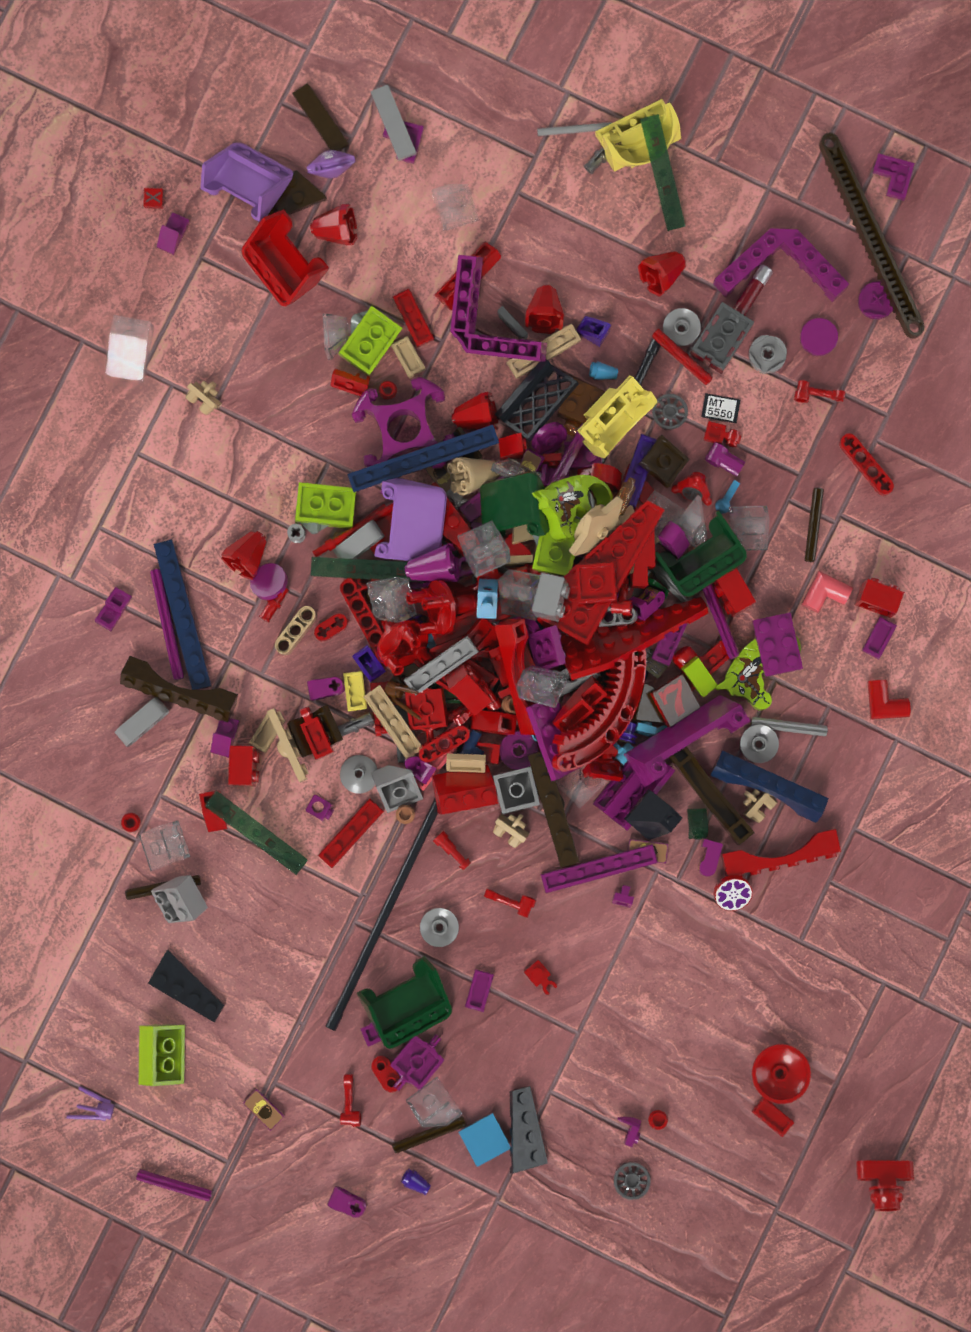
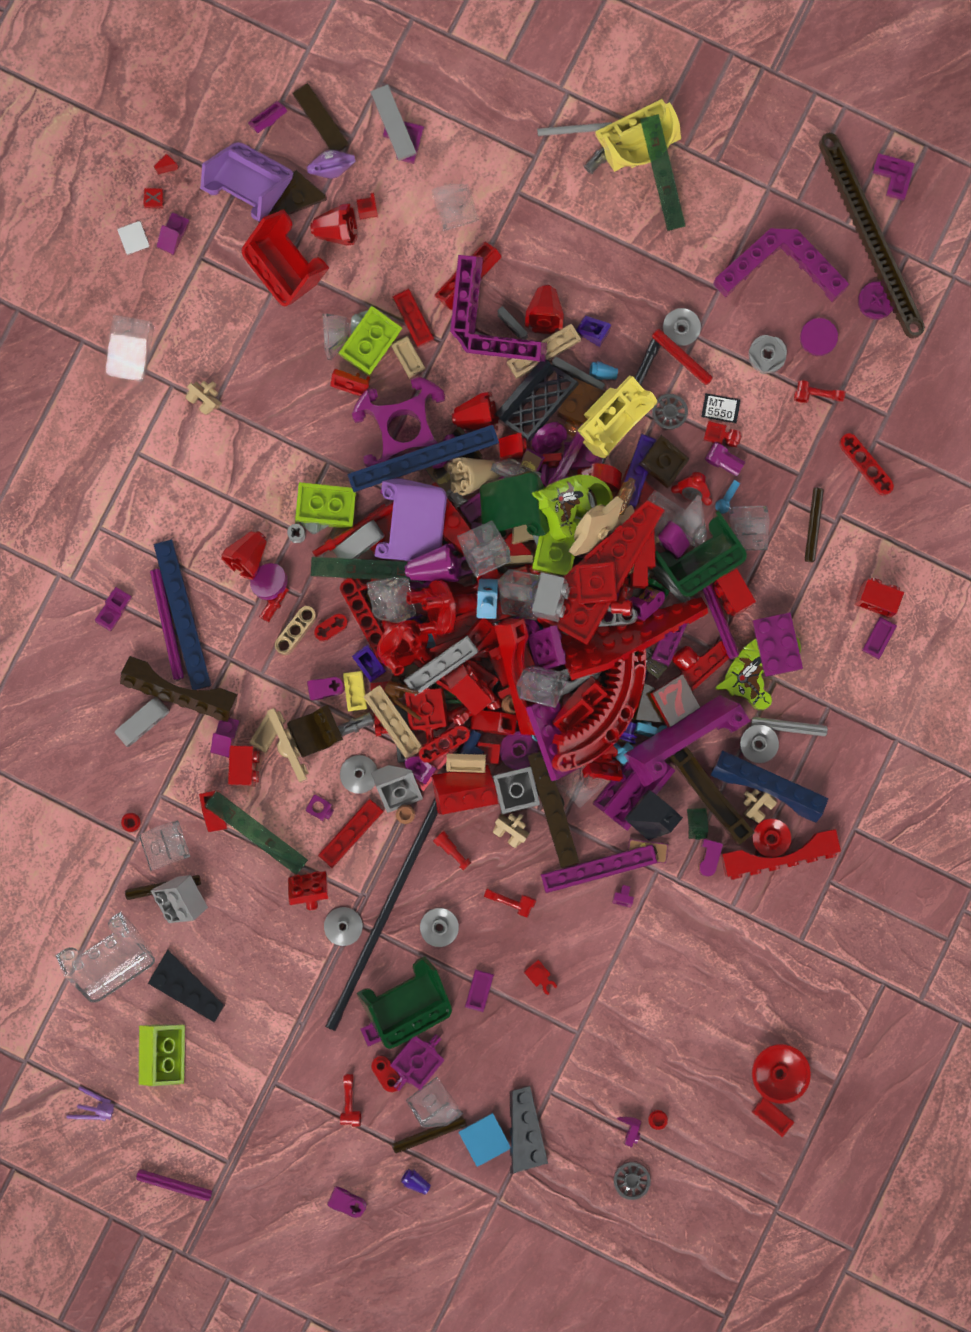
medium nougat tile [243,1089,284,1131] -> none
red plate [300,707,334,760] -> none
red plate [378,381,397,400] -> none
red cone [637,251,686,297] -> none
lime tile [681,656,717,698] -> none
dark grey piece [690,265,773,374] -> none
tile [713,875,753,911] -> none
coral brick [801,571,853,613] -> none
red beam [856,1160,914,1212] -> none
red brick [867,680,911,720] -> none
none -> clear windscreen [55,912,155,1003]
none -> white sticker [118,221,149,255]
none -> red slope [154,154,179,174]
none -> magenta plate [248,101,288,134]
none -> red plate [288,871,328,911]
none -> light grey dish [324,907,363,946]
none -> red panel [356,193,378,220]
none -> dark grey tile [552,356,605,390]
none -> red dish [752,819,791,857]

